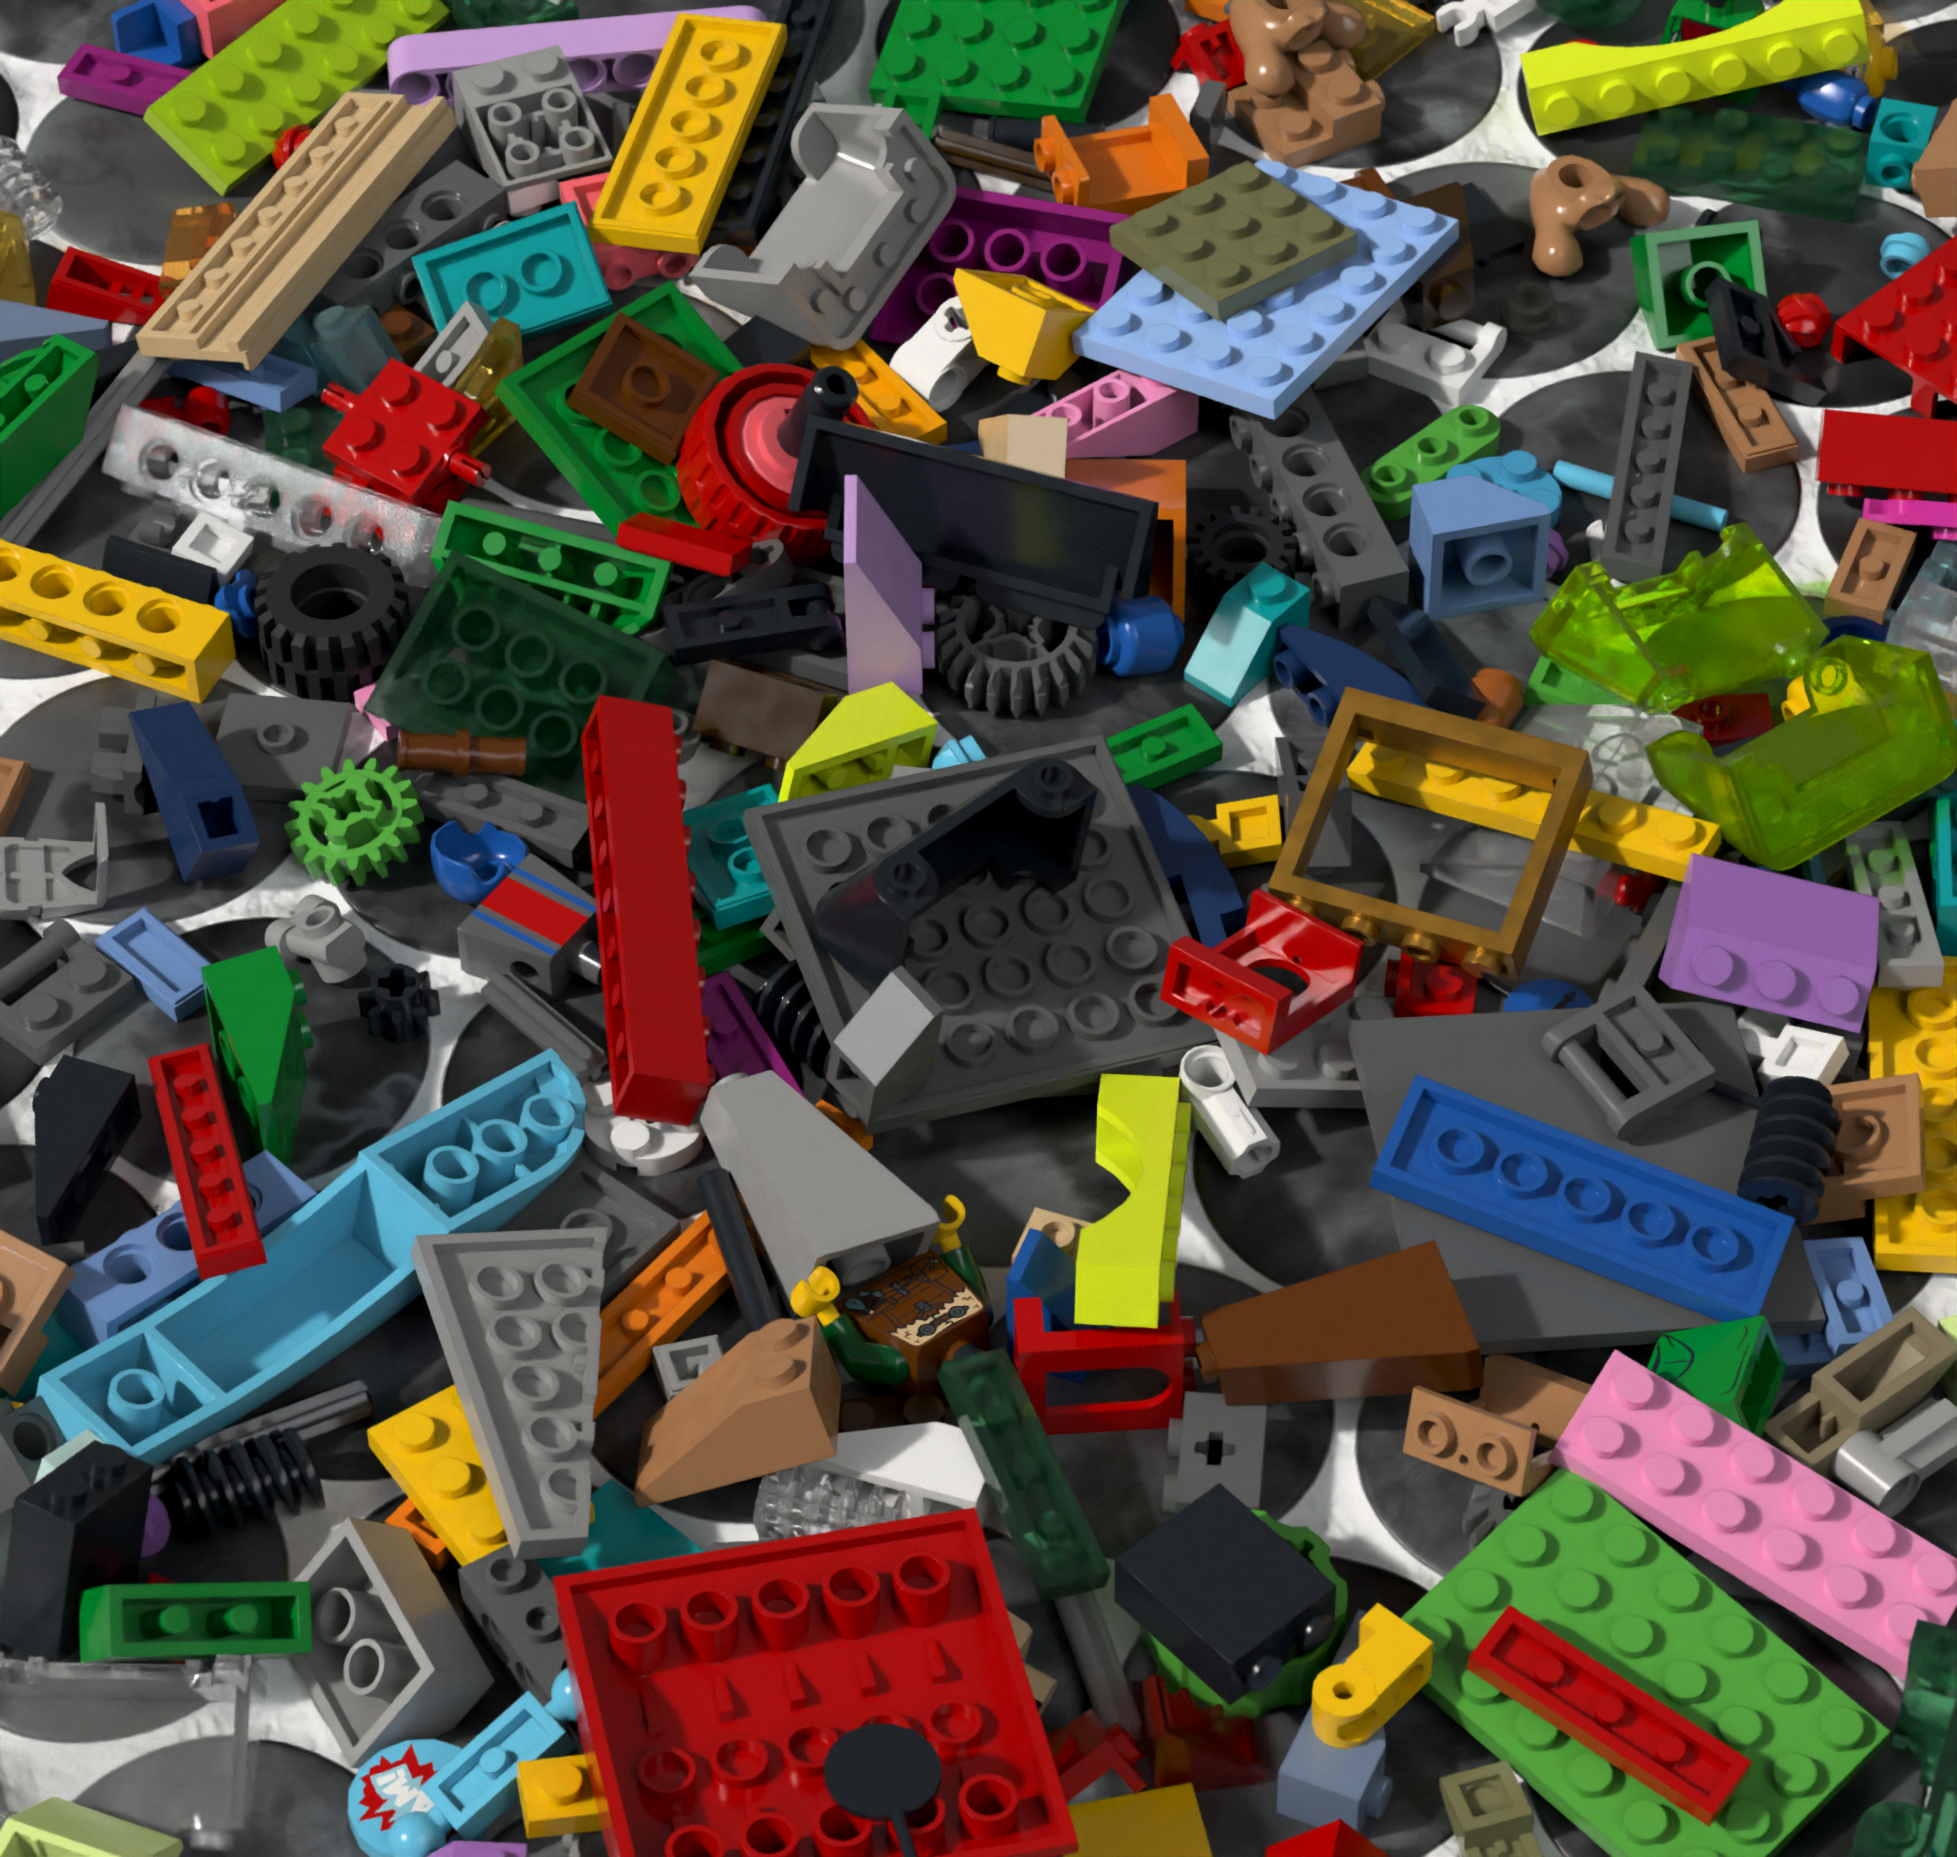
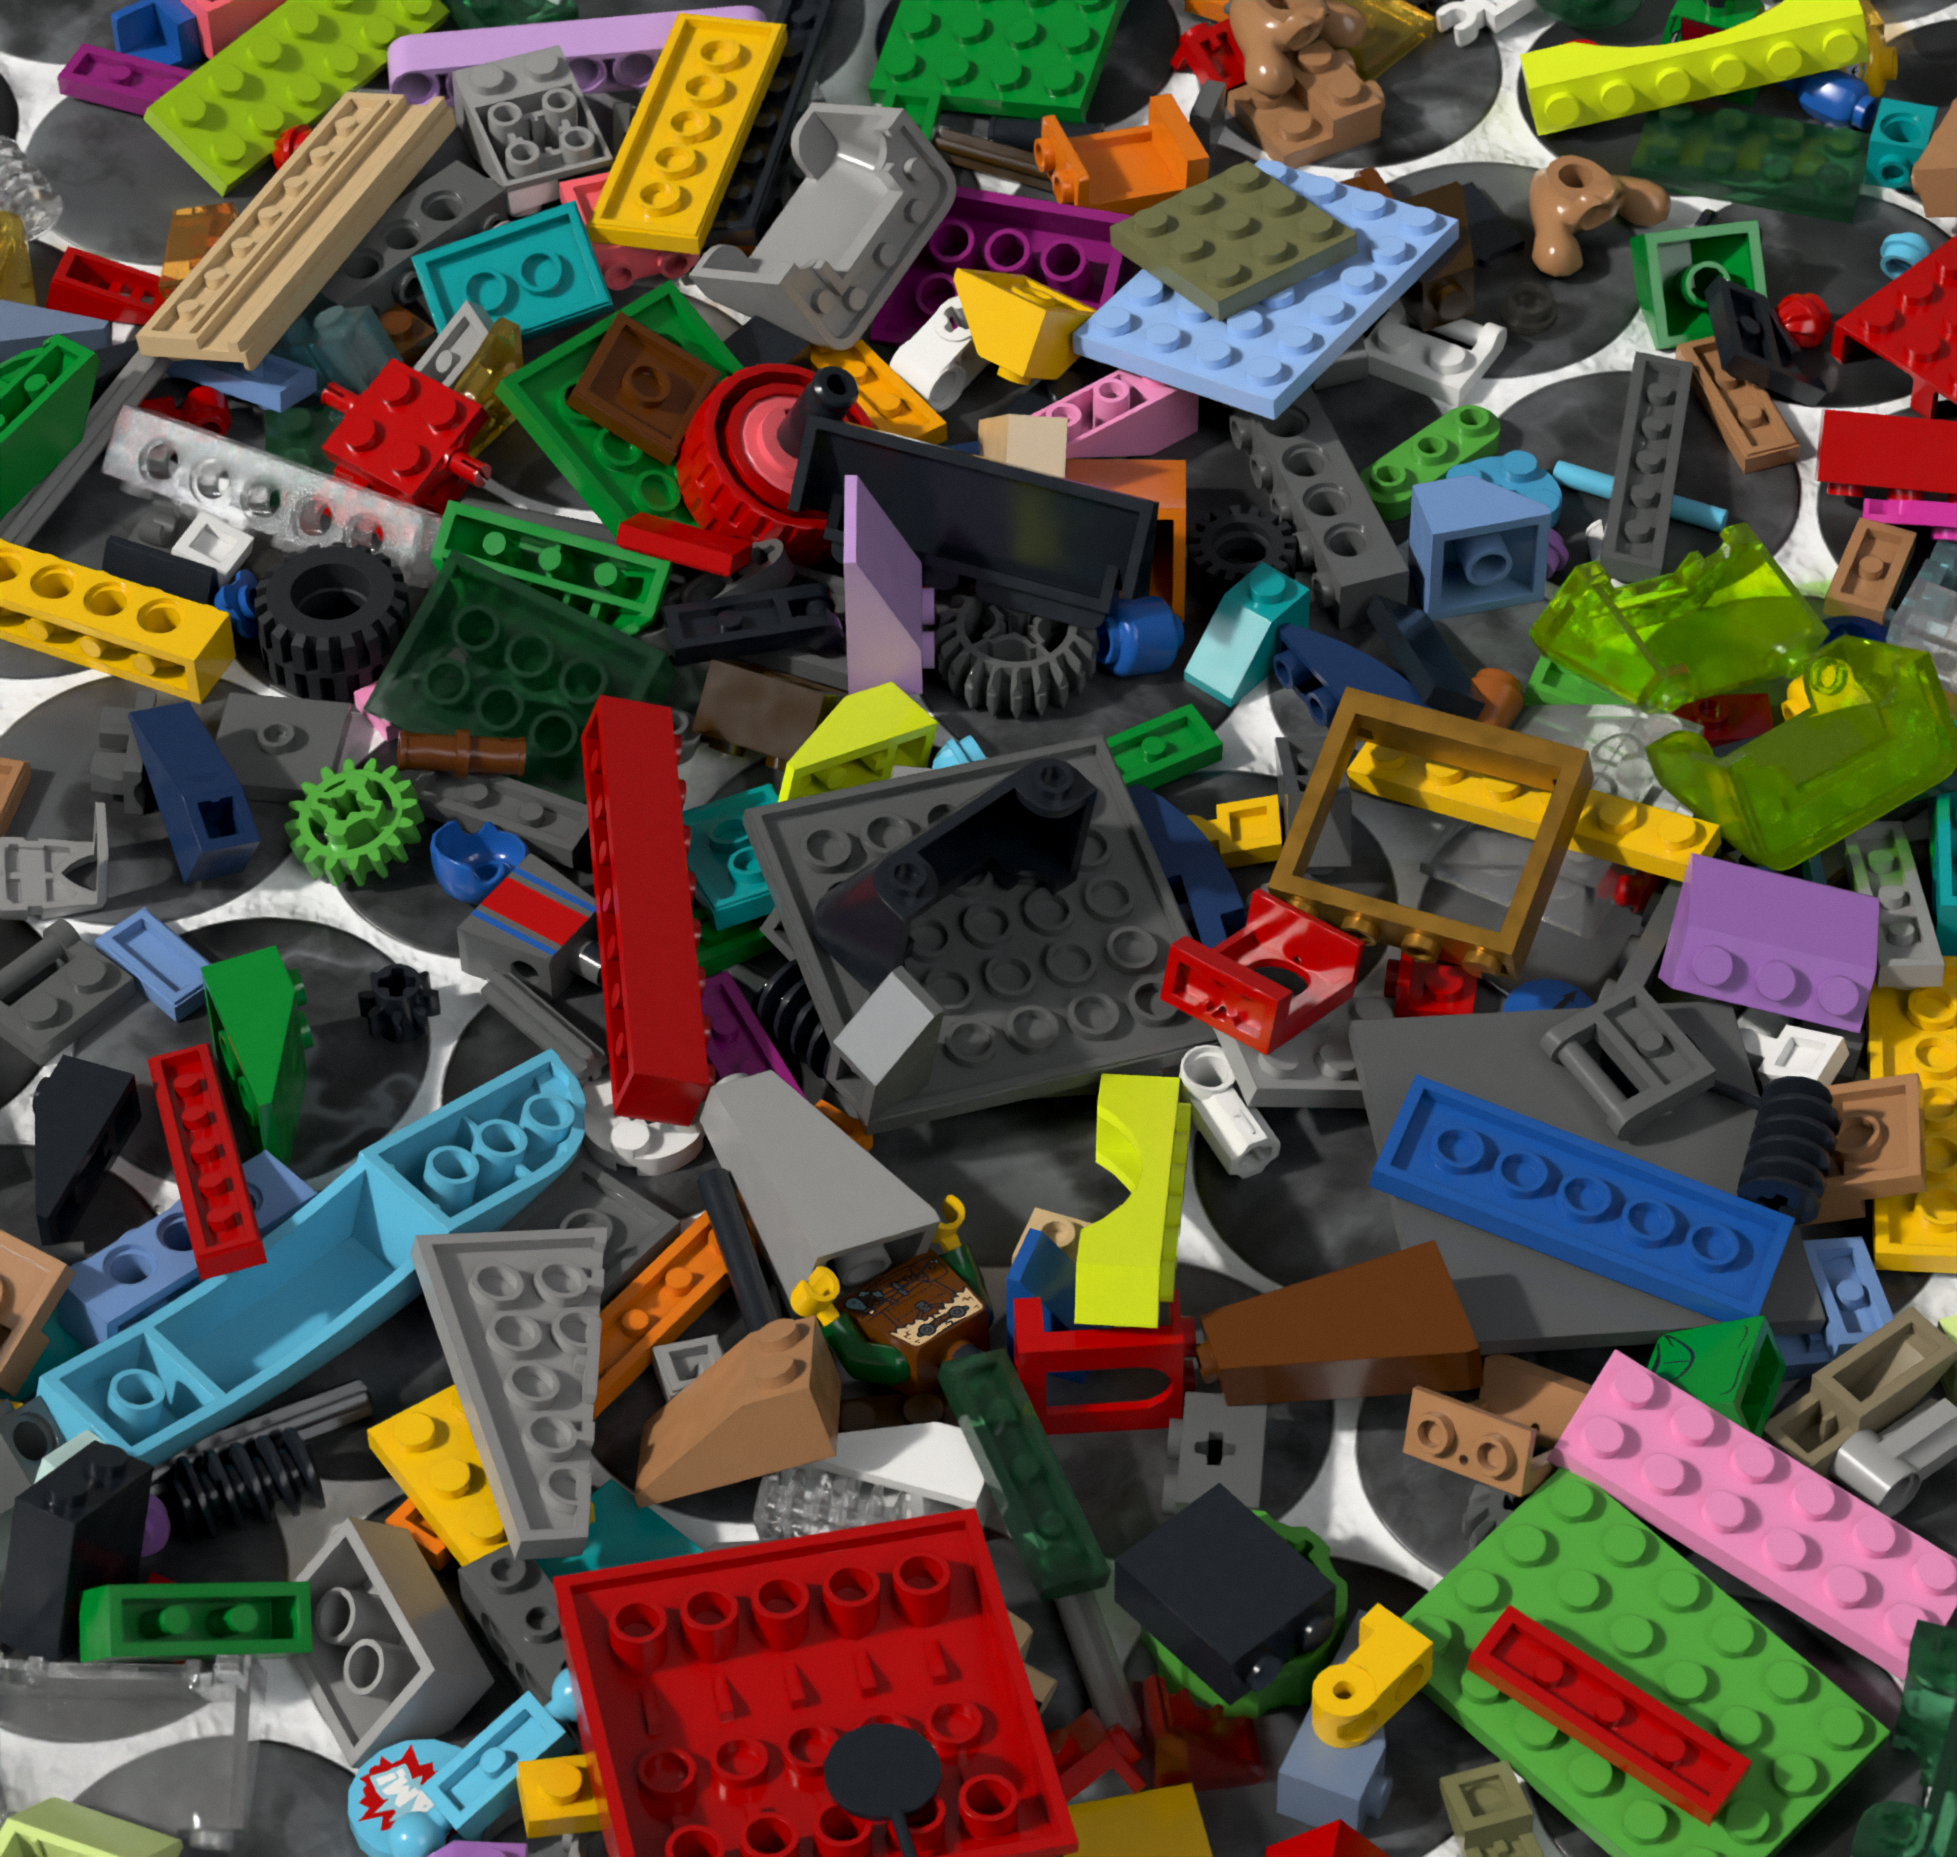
light grey plate [265,894,367,983] -> none

